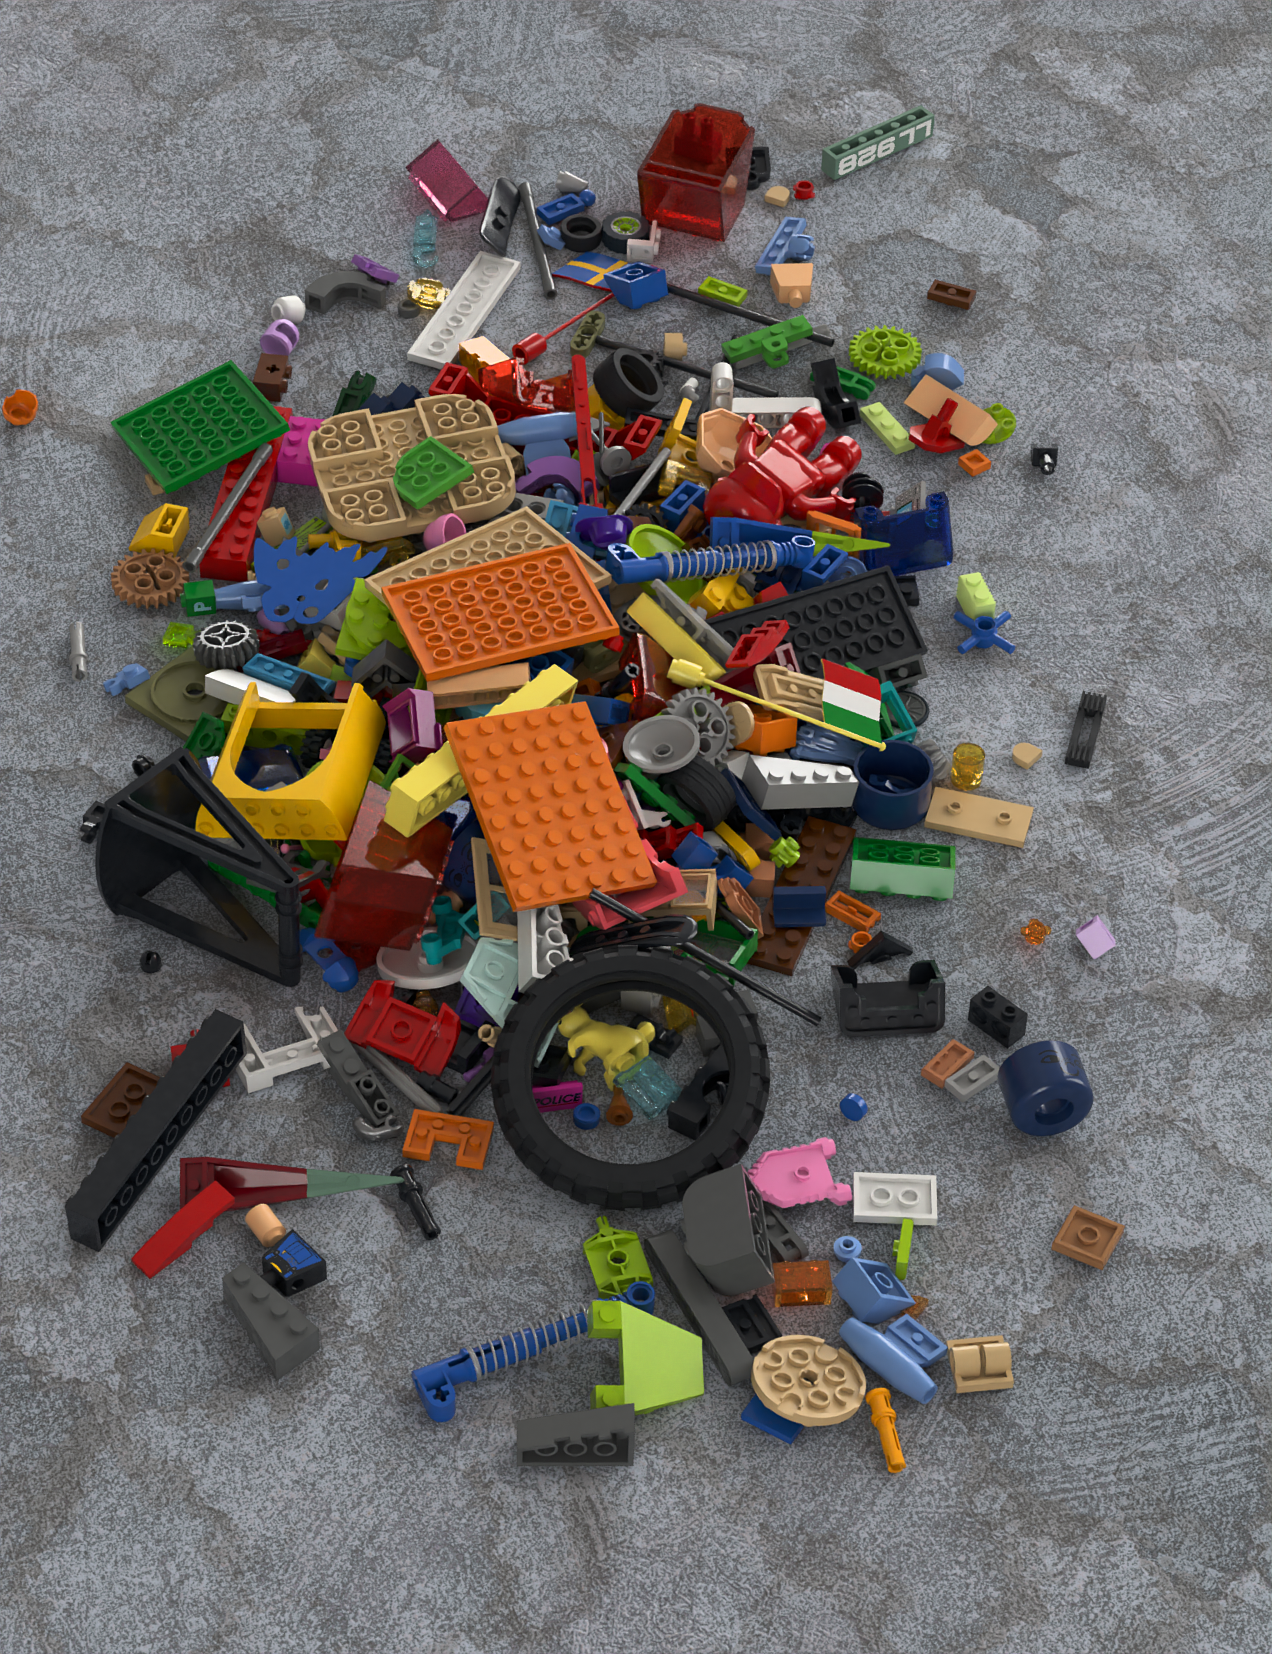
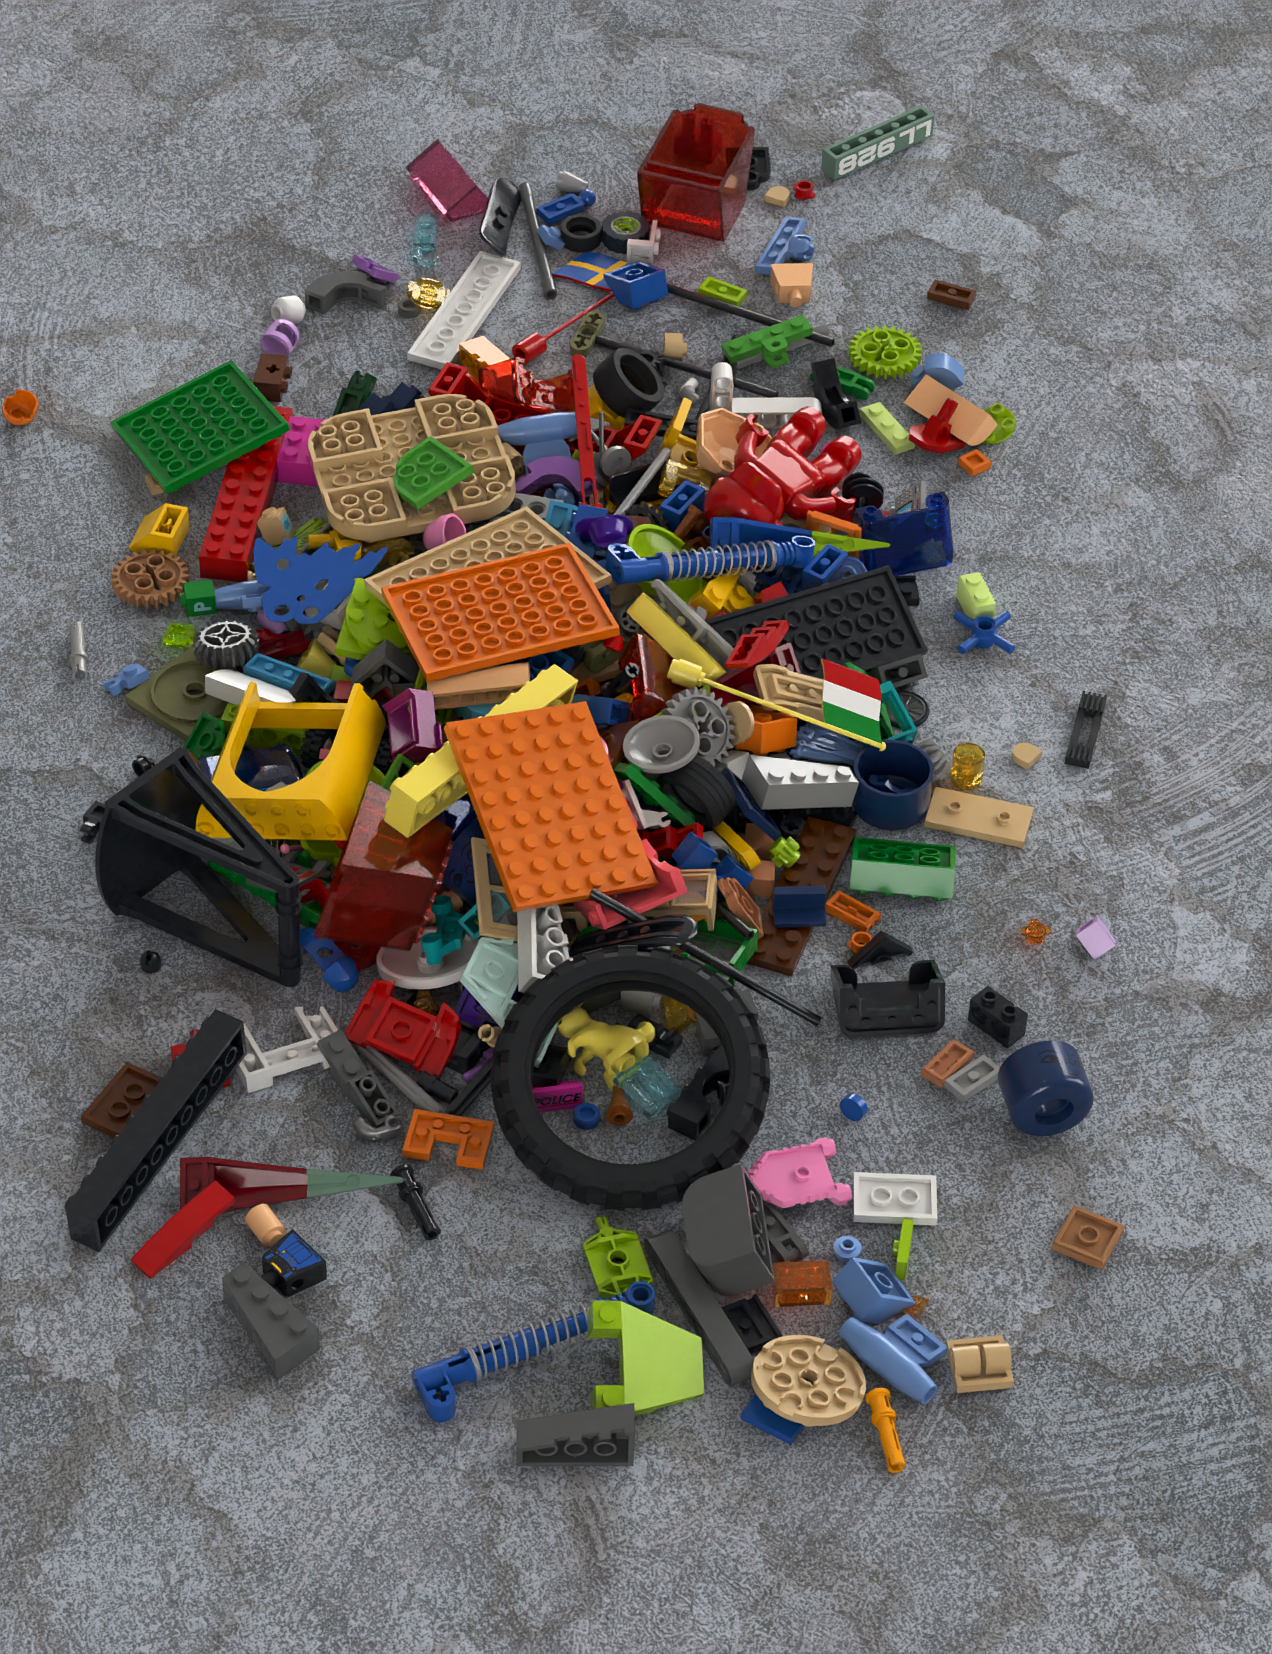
dark grey piece [182,443,273,573] -> none
black piece [1030,444,1058,475] -> none

